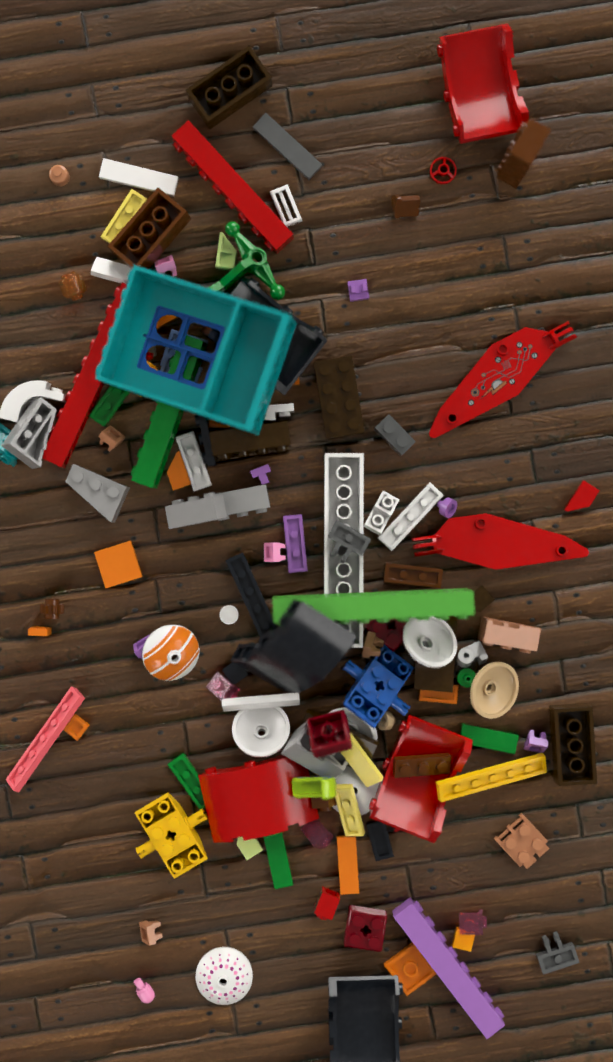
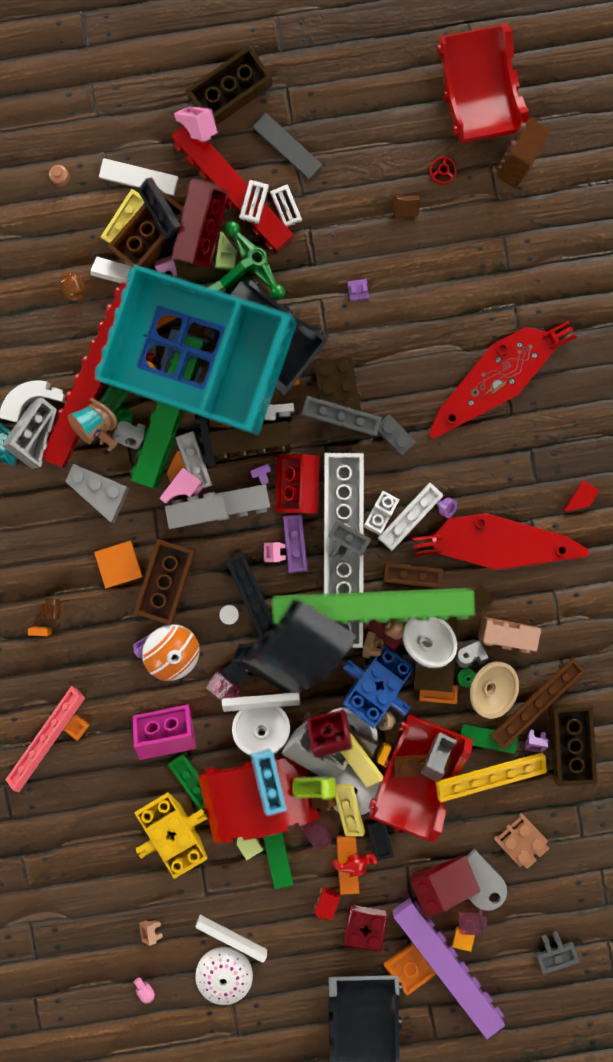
none -> medium nougat hat [68,398,117,444]
none -> light grey leg [112,421,145,450]
none -> green tile [114,409,133,424]
none -> dark pink slope [133,704,196,760]
none -> reddish brown brick [134,539,196,625]
none -> black plate [137,177,181,239]
none -> bright pink arch [159,468,203,504]
none -> dark red brick [172,179,229,268]
none -> bright pink arch [174,106,218,142]
none -> white tile [195,915,267,963]
none -> white tile [240,180,269,224]
none -> medium azure brick [250,748,286,816]
none -> red slope [275,454,320,514]
none -> dark grey tile [301,396,382,437]
none -> red piece [332,853,378,877]
none -> light orange tile [376,742,391,766]
none -> nougat piece [384,618,405,640]
none -> dark red slope [411,855,481,918]
none -> dark grey panel [420,732,457,782]
none -> light grey tile [466,849,507,911]
none -> reddish brown tile [490,657,586,750]

